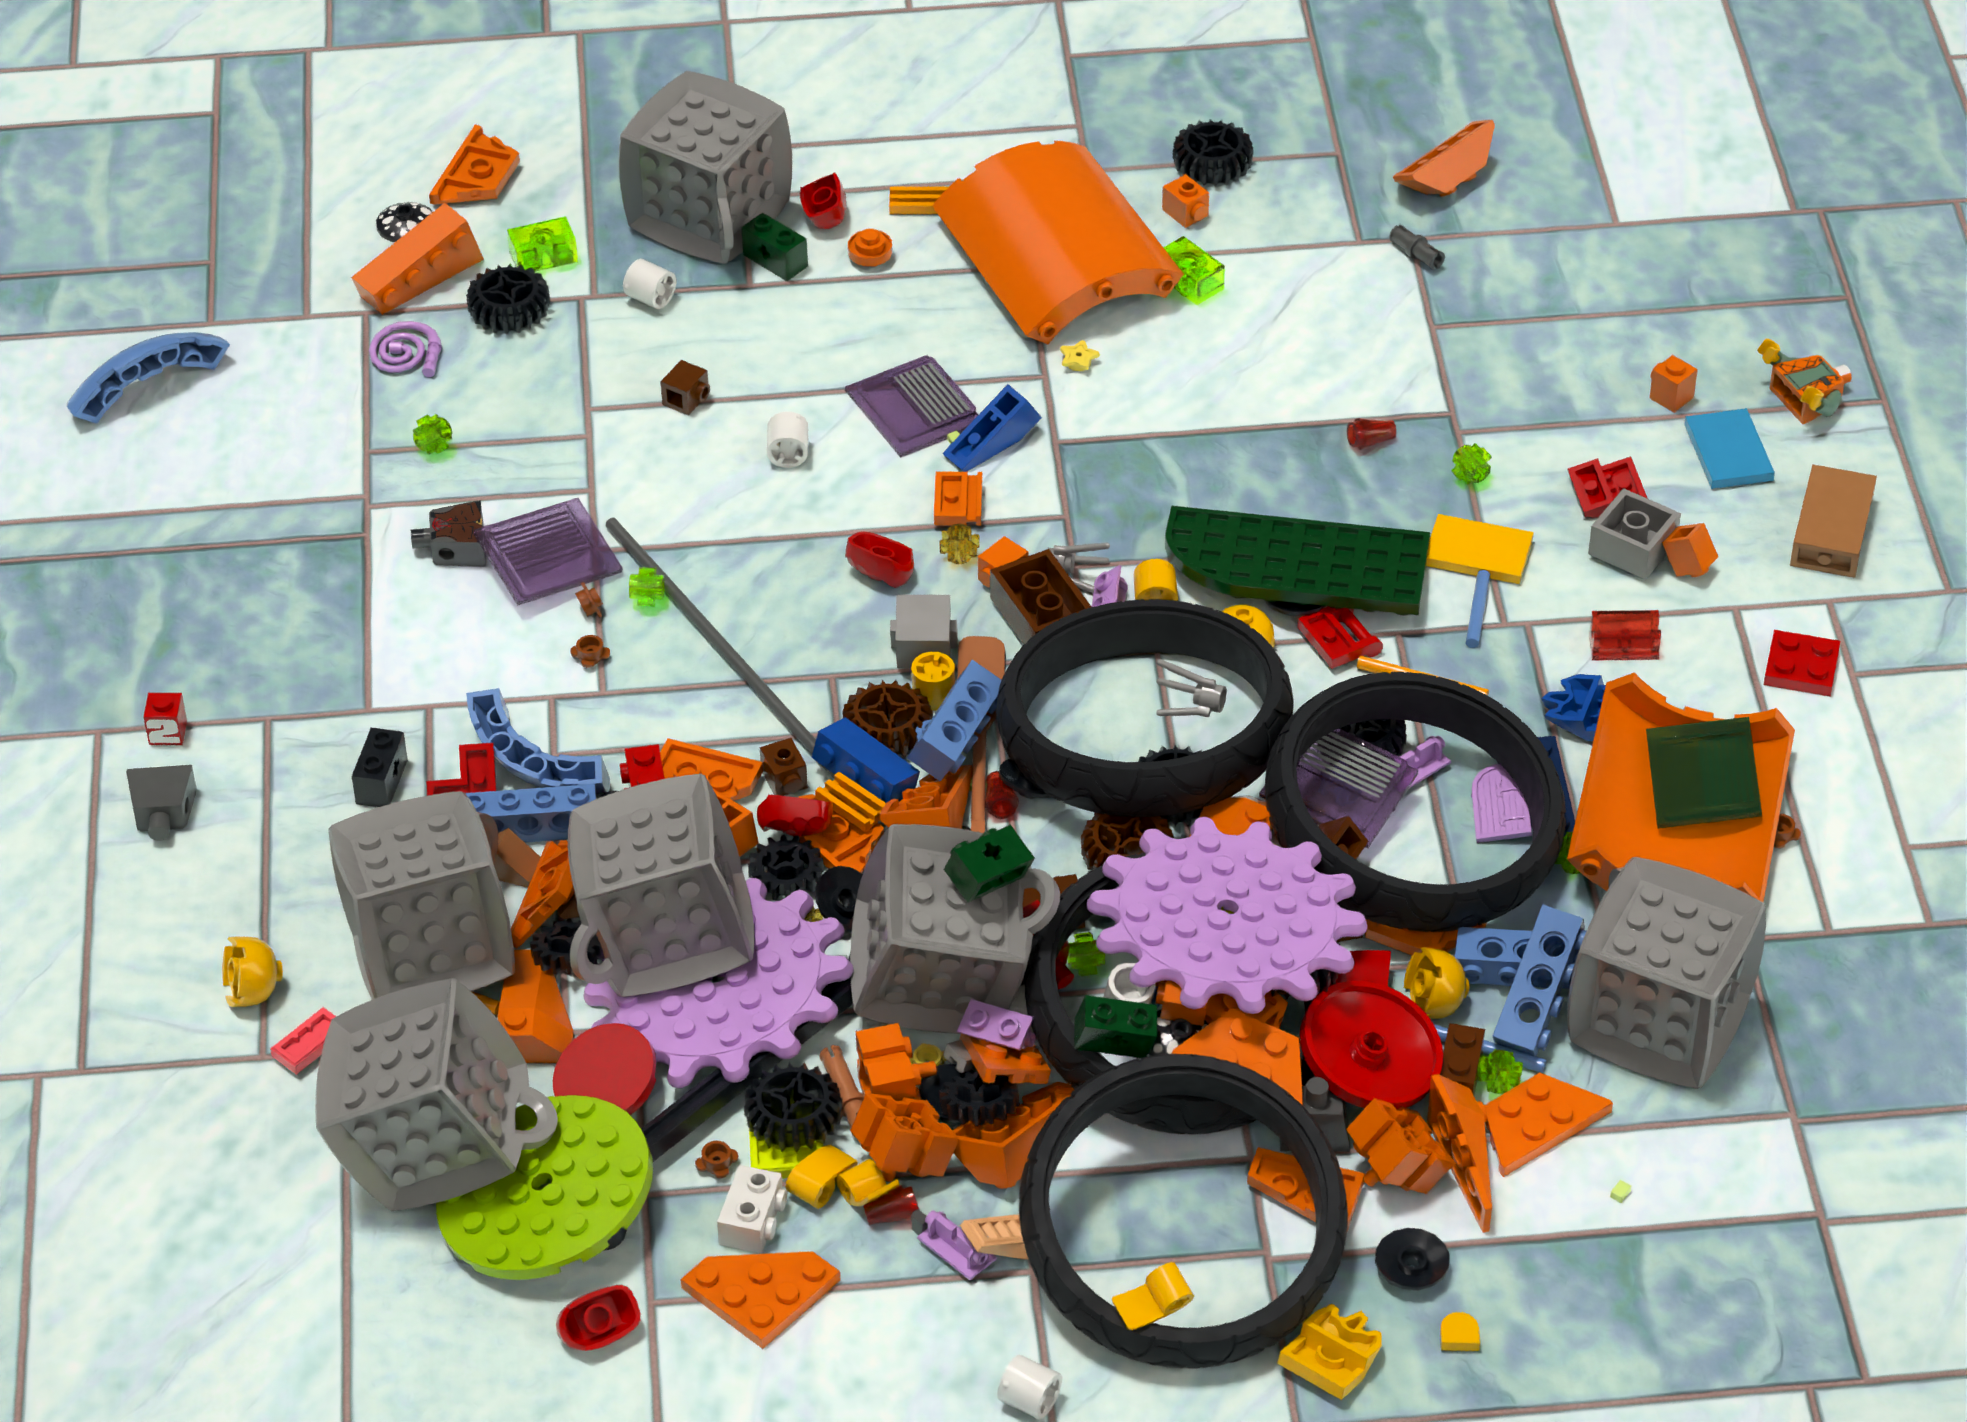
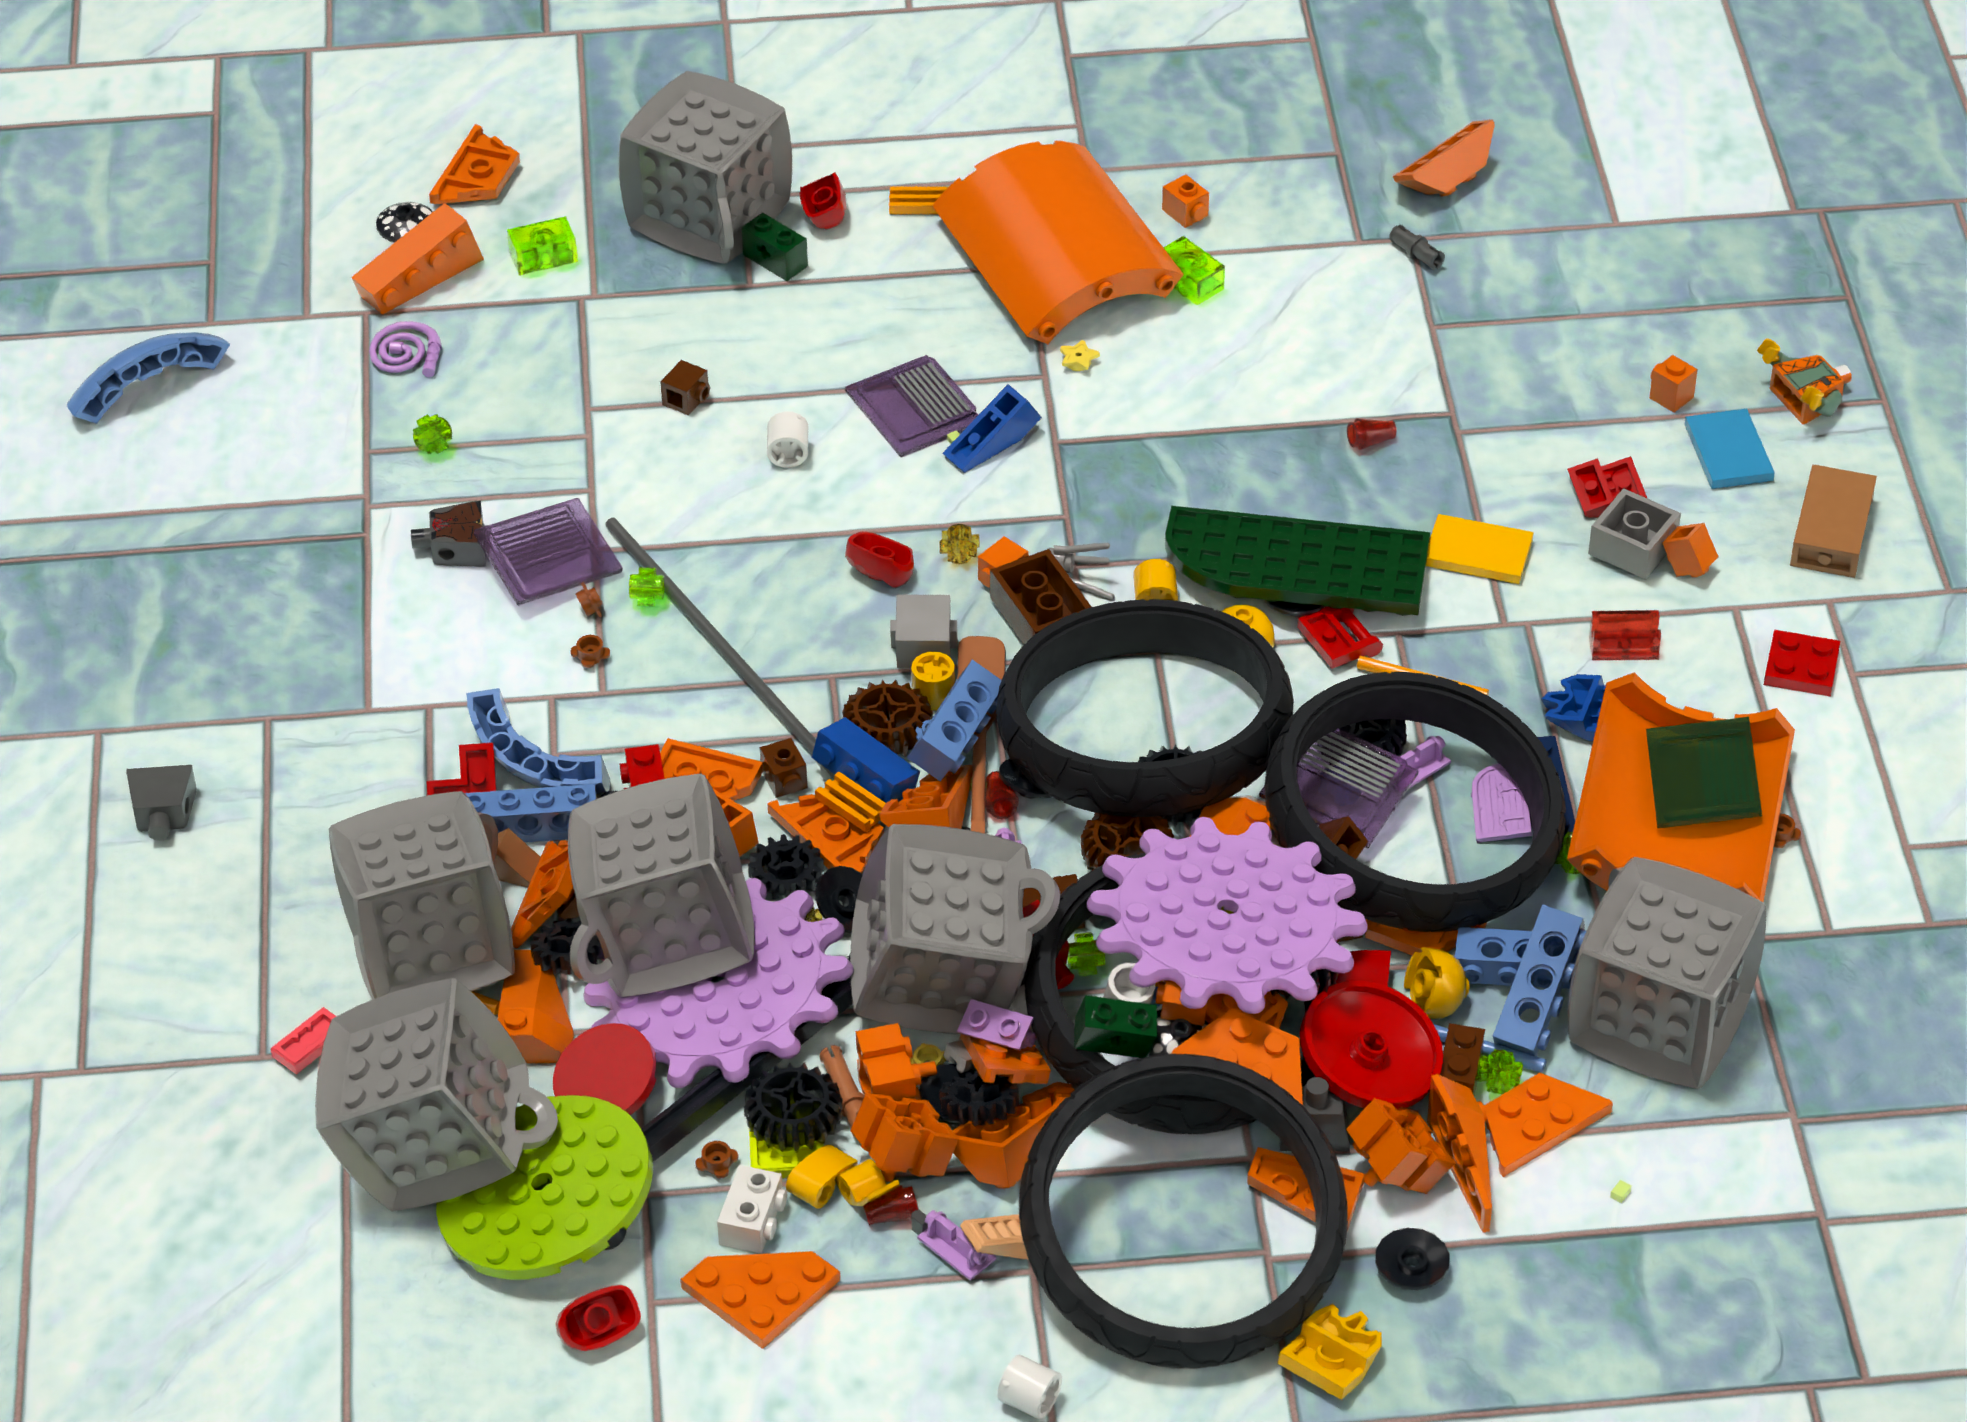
red brick [143,693,187,745] -> none
yellow cylinder [222,936,283,1007] -> none
black brick [351,727,408,807] -> none
black gear [466,263,550,335] -> none
white piece [623,259,677,309] -> none
red piece [757,794,834,836] -> none
orange plate [848,228,892,267] -> none
orange plate [934,471,982,526] -> none
dark green brick [943,824,1035,903] -> none
lavender hinge [1091,565,1128,607] -> none
yellow panel [1112,1262,1194,1330] -> none
light grey plant [1156,659,1227,718] -> none
black gear [1172,119,1253,187] -> none
yellow tile [1440,1312,1480,1351] -> none
clear neon green gear [1451,443,1492,485] -> none
medium blue bar [1466,570,1490,648] -> none

